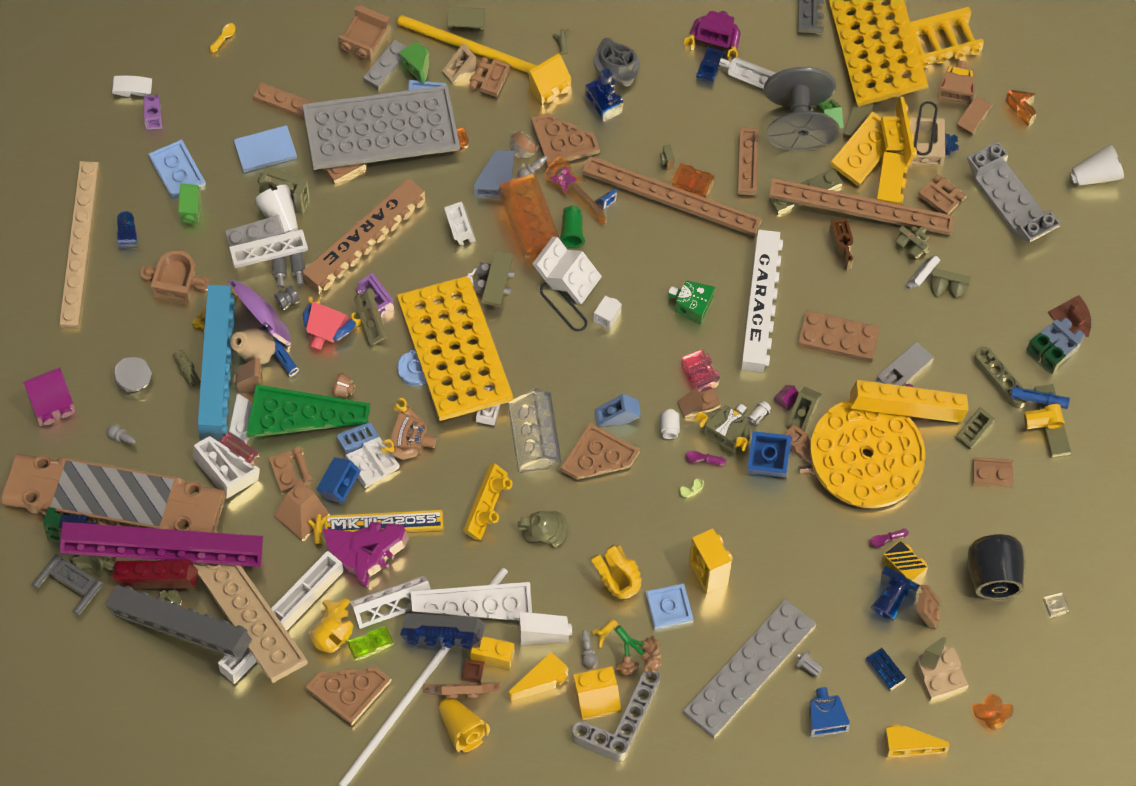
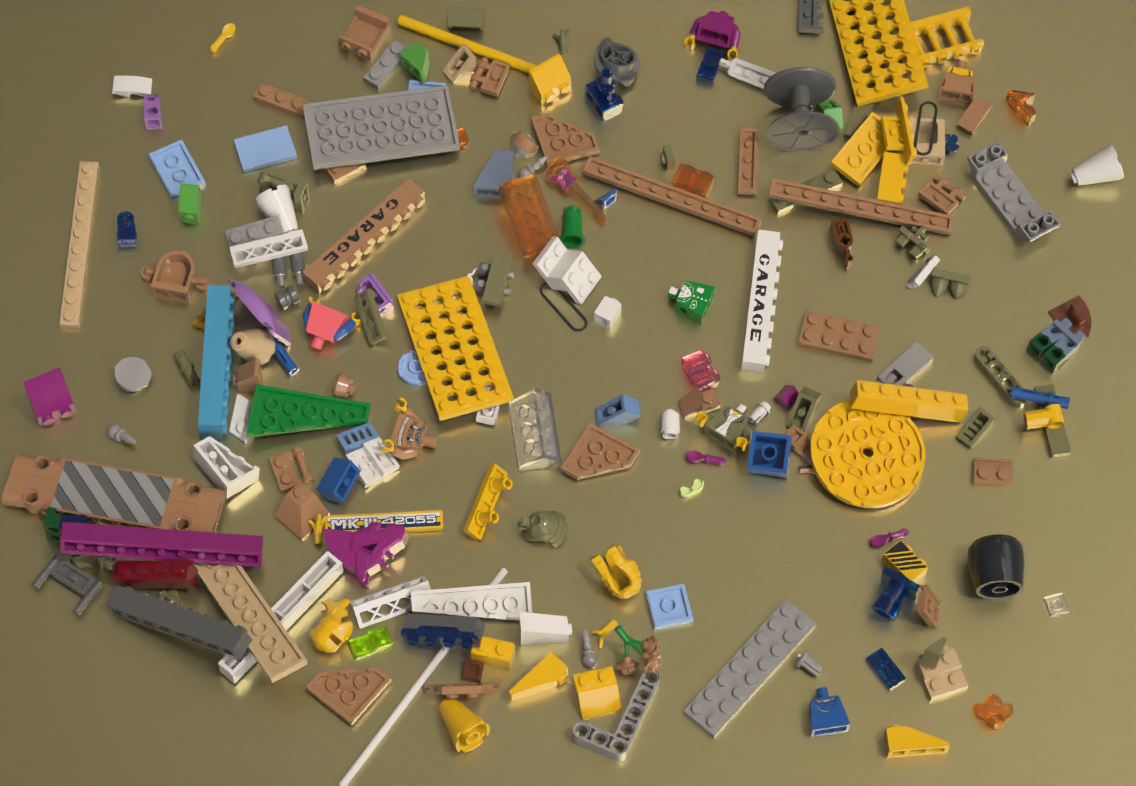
clear pink tile [220,432,260,464] -> none
white hinge [444,201,476,245] -> none
yellow brick [689,528,733,594] -> none

